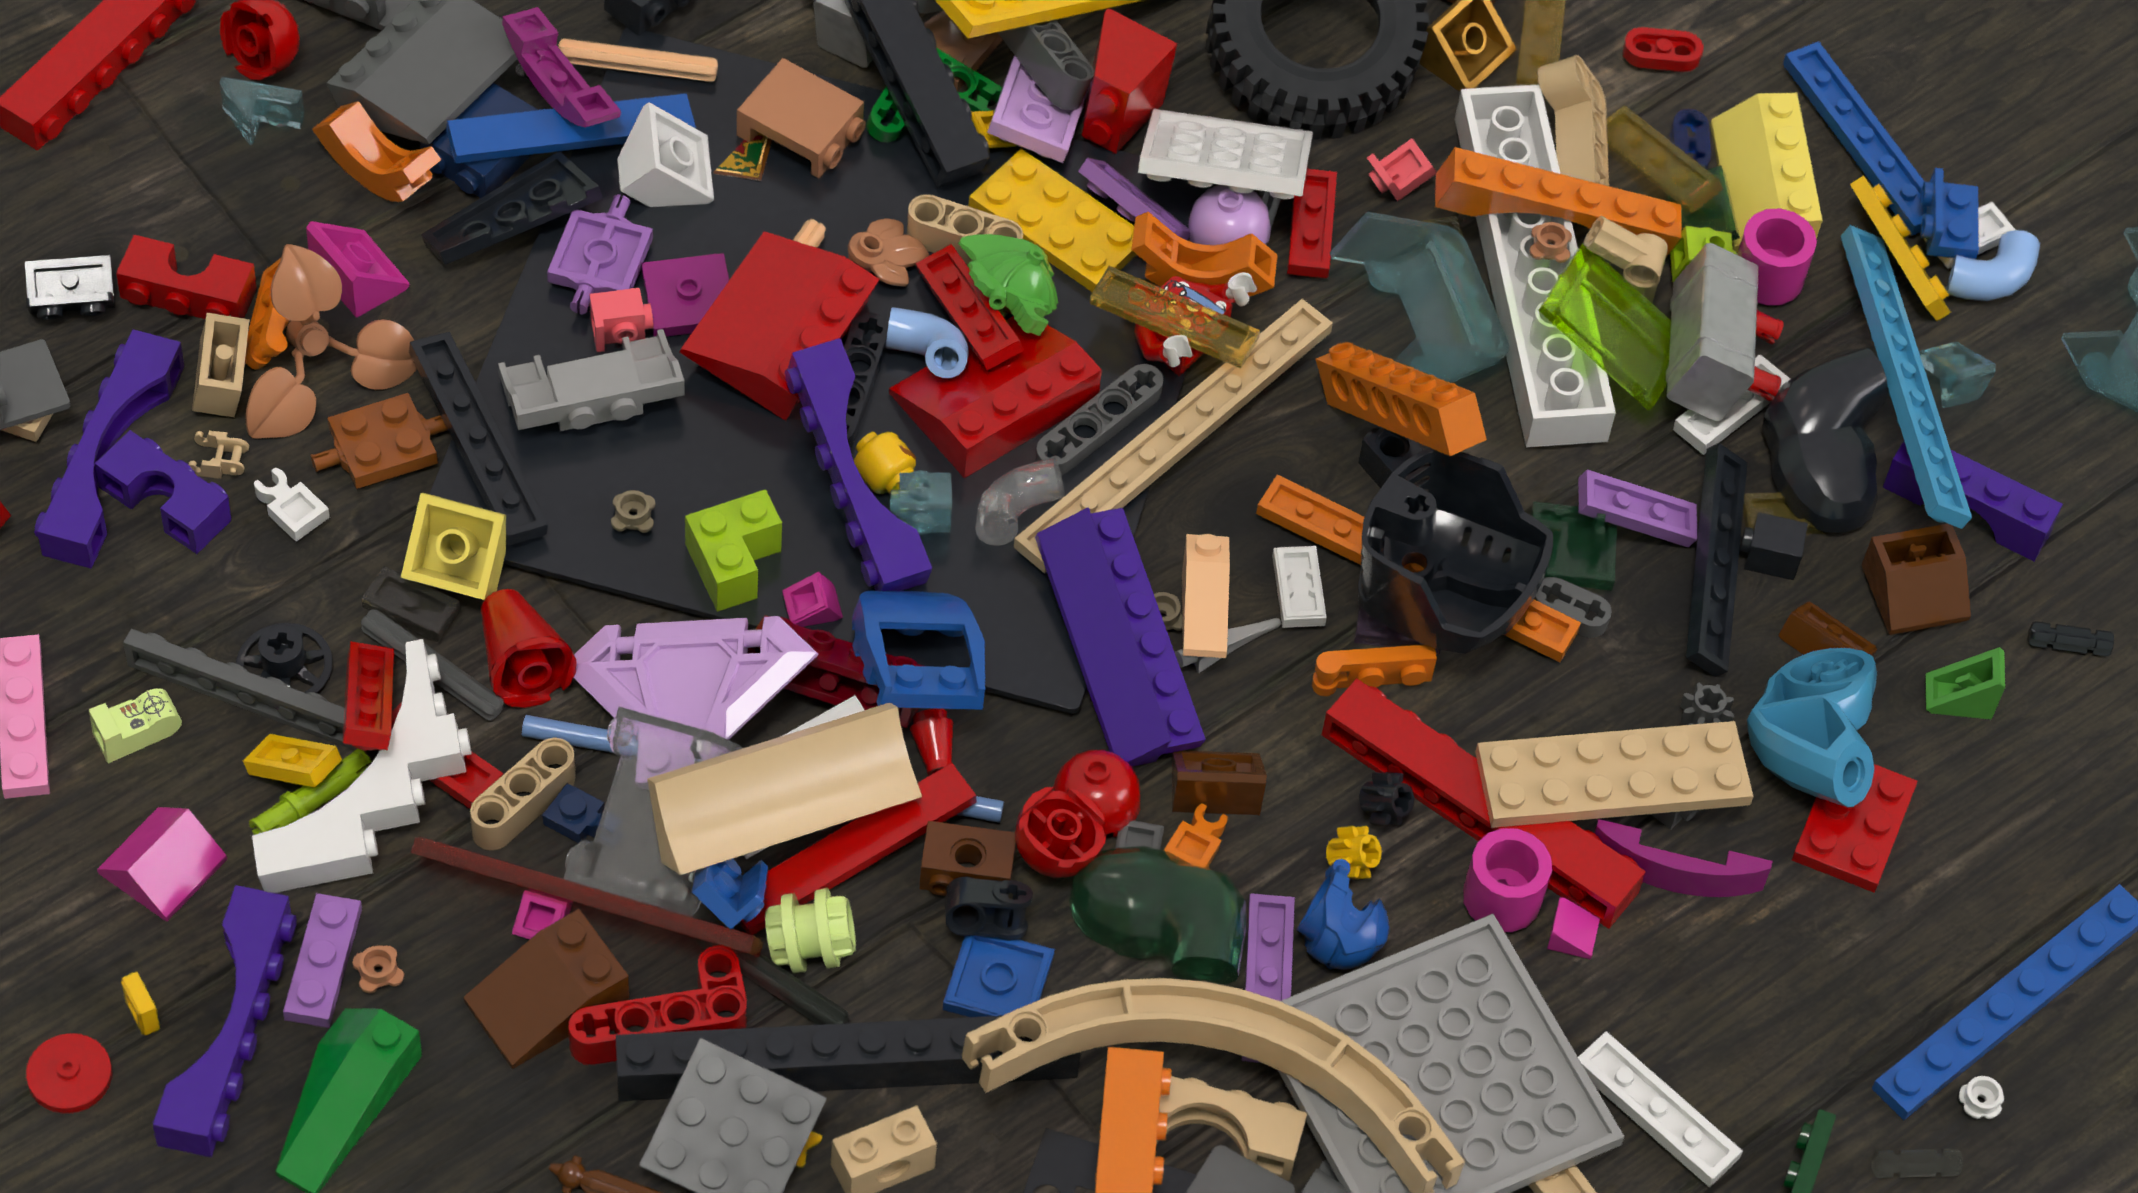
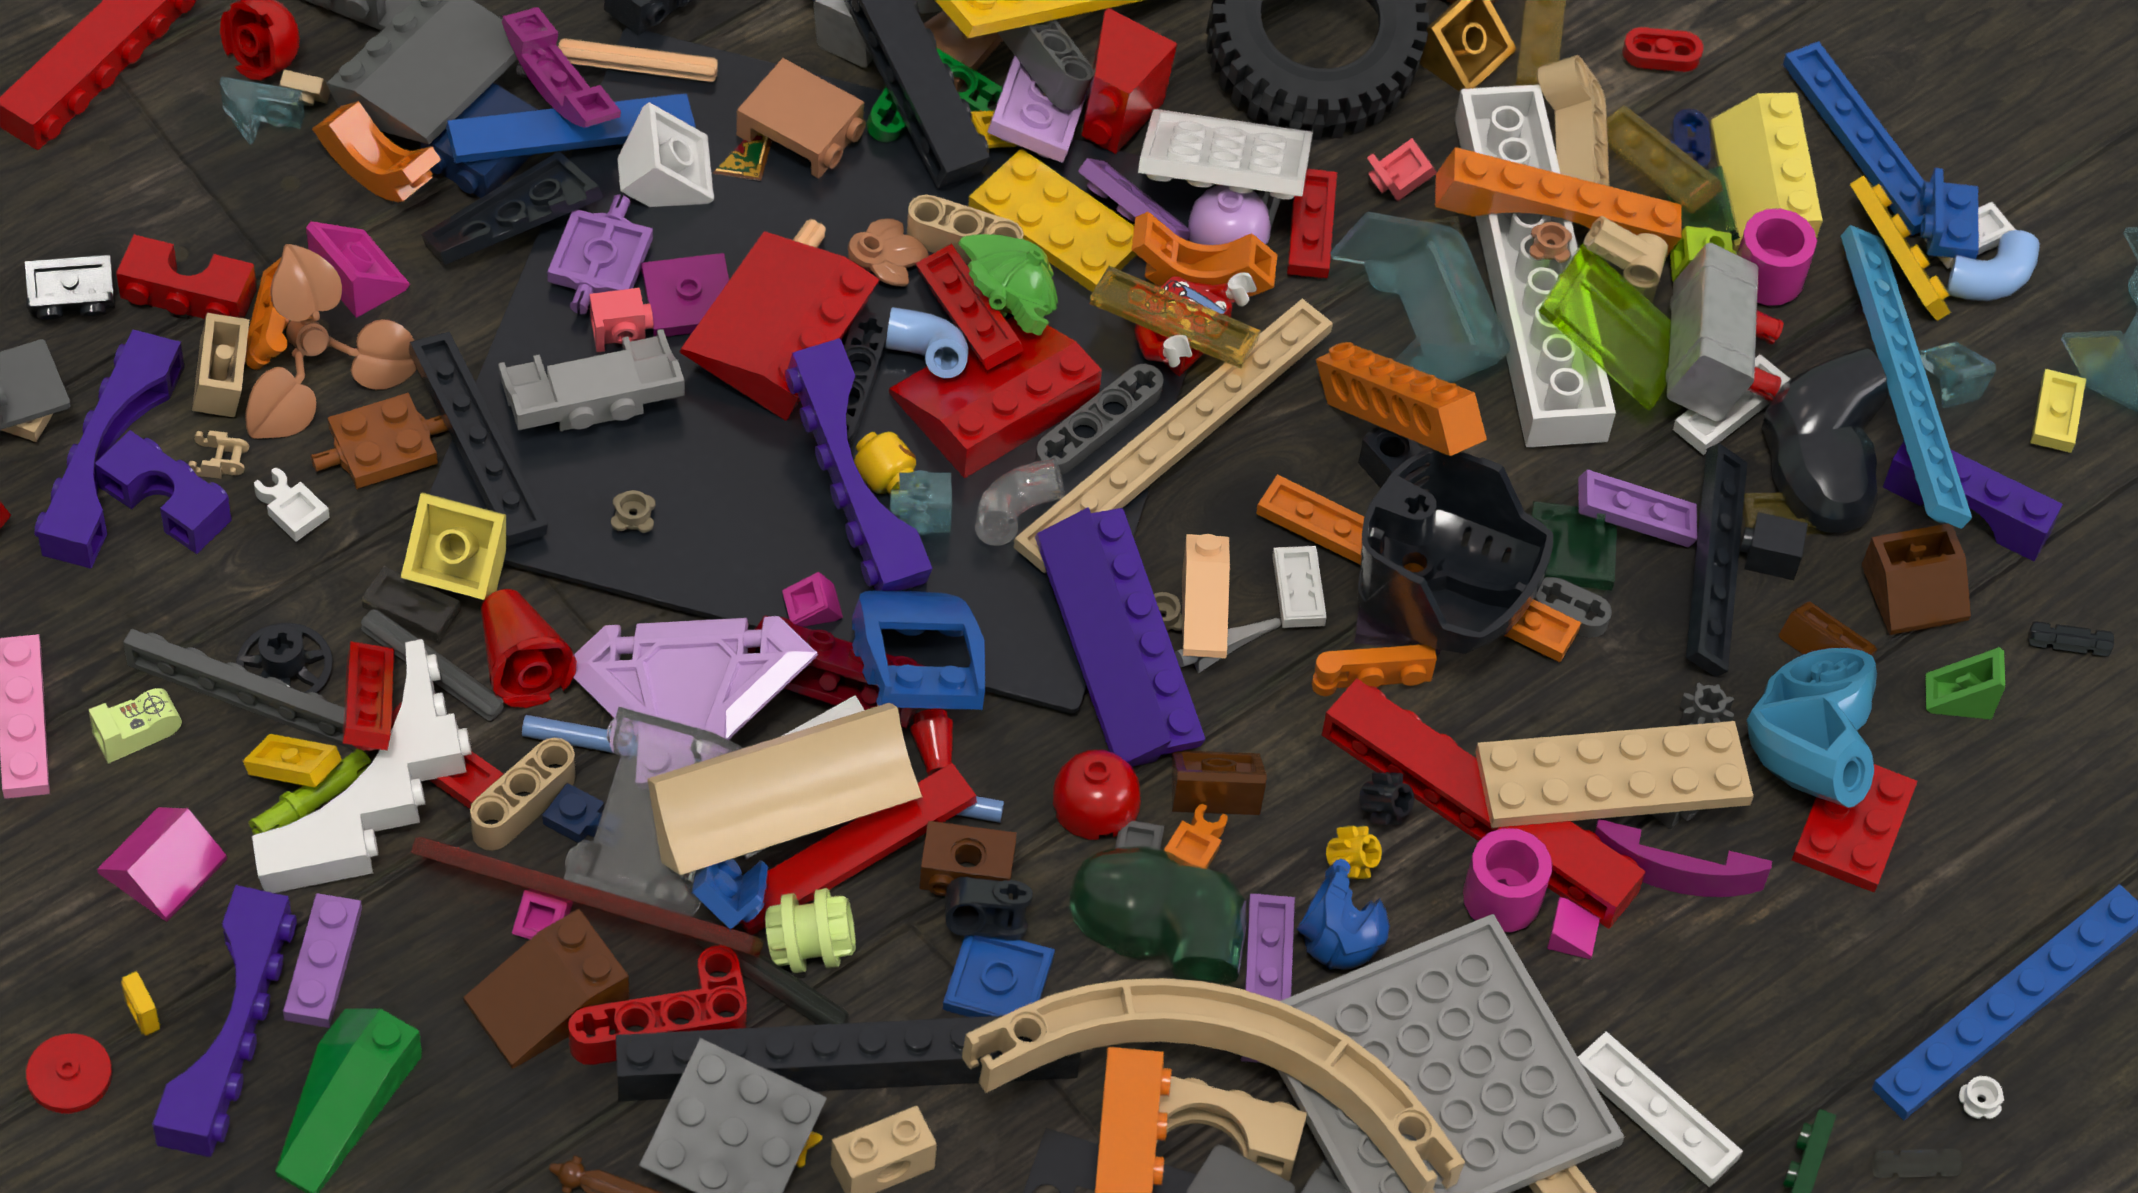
nougat plate [353,946,404,993] -> none
lime brick [685,489,782,612] -> none
red cylinder [1014,787,1106,878] -> none
none -> tan plate [280,70,330,106]
none -> light yellow plate [2031,369,2086,453]

